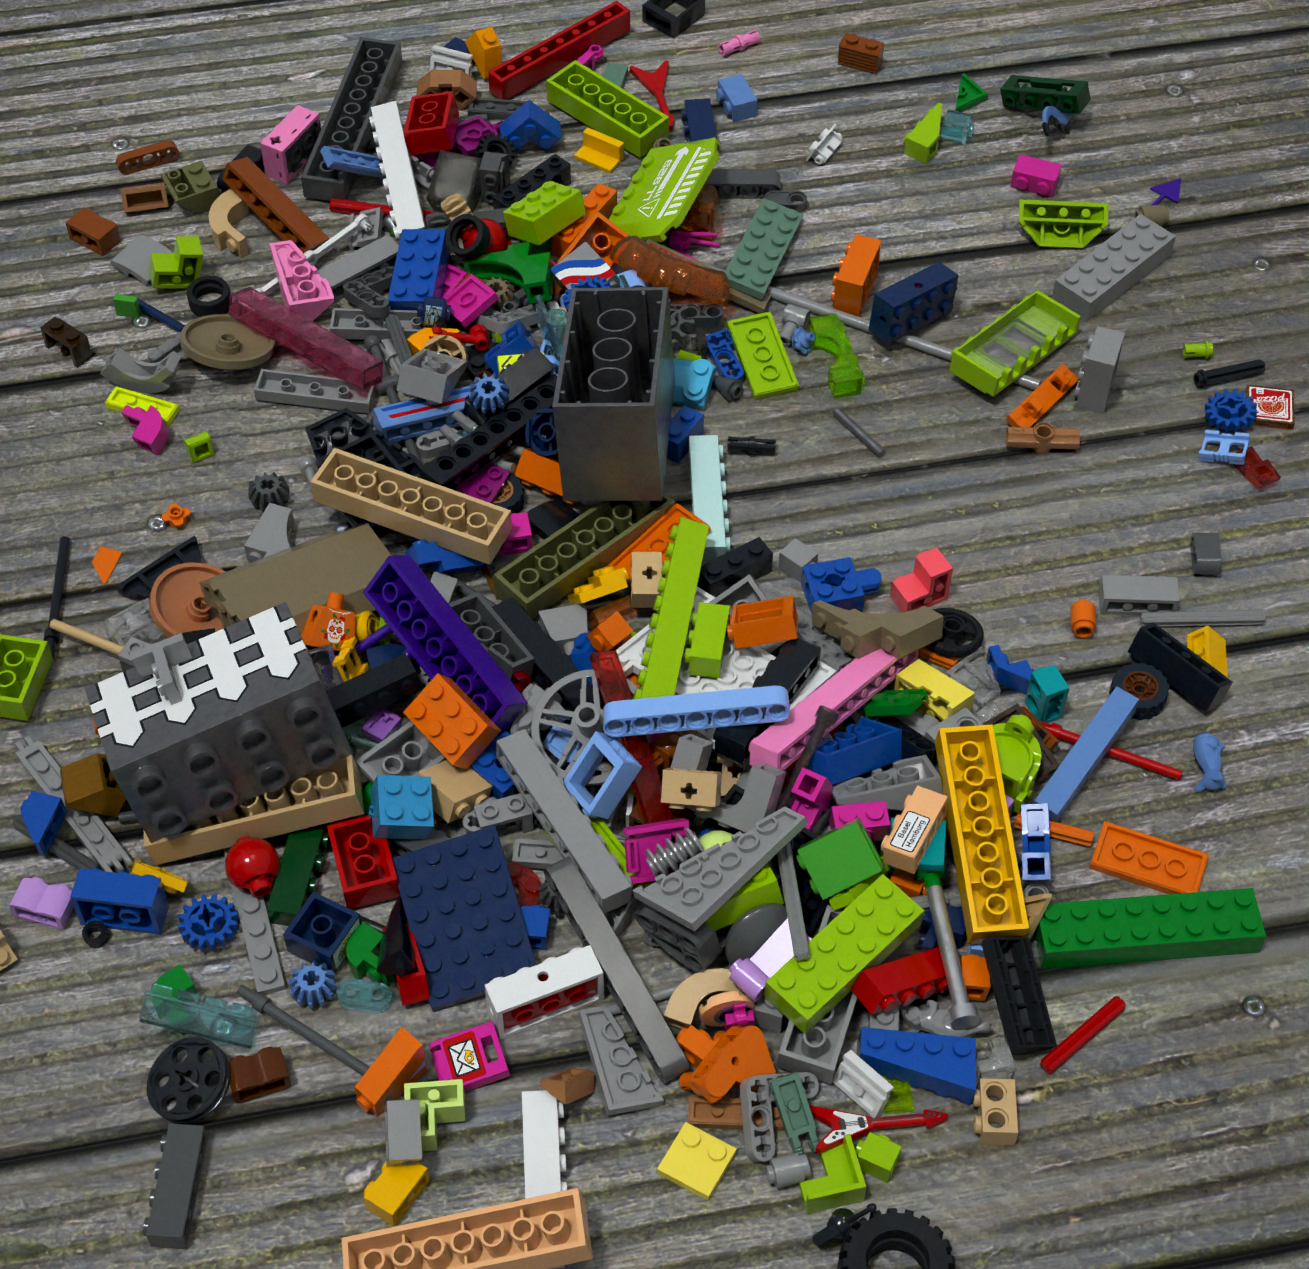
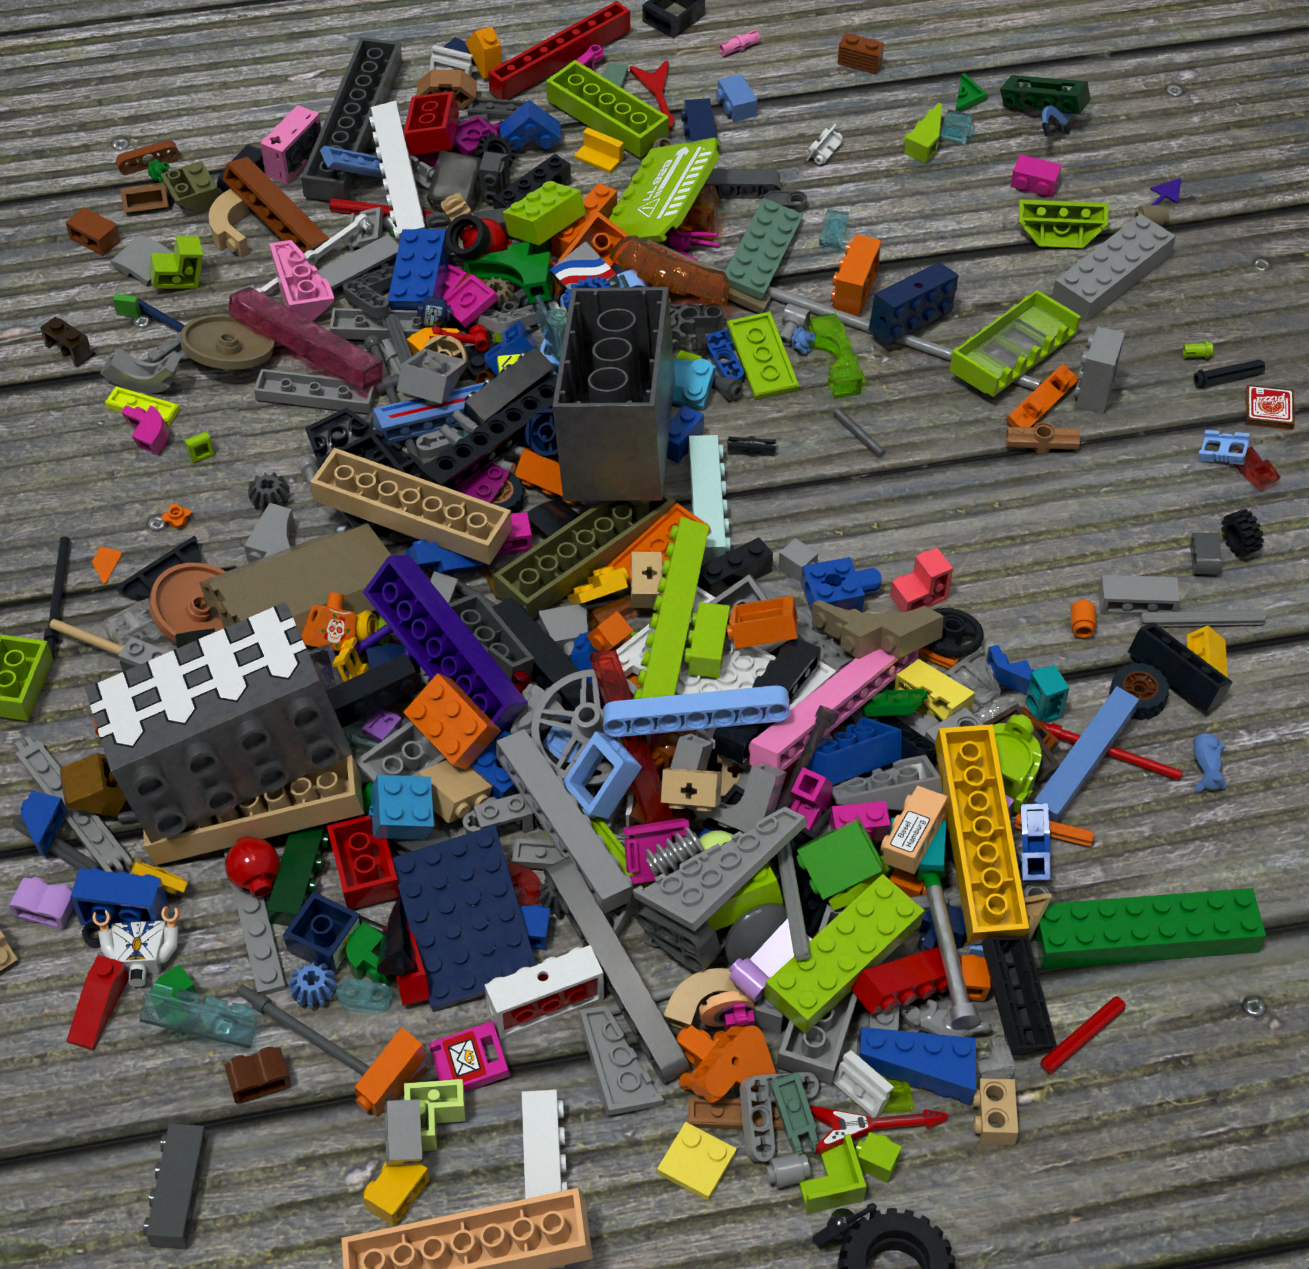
light grey bracket [130,633,192,705] -> none
black wedge [147,1037,231,1124] -> none
blue gear [178,894,239,952] -> none
black tyre [186,276,232,317] -> none
medium blue gear [469,372,510,414] -> none
medium nougat slope [540,1068,594,1104] -> none
orange tile [1089,821,1209,894] -> none
blue gear [1205,389,1257,434] -> none
none -> red slope [66,955,129,1050]
none -> torso [93,906,181,987]
none -> green plant [147,159,170,183]
none -> clear light blue plate [819,209,849,249]
none -> black tyre [1221,509,1264,557]

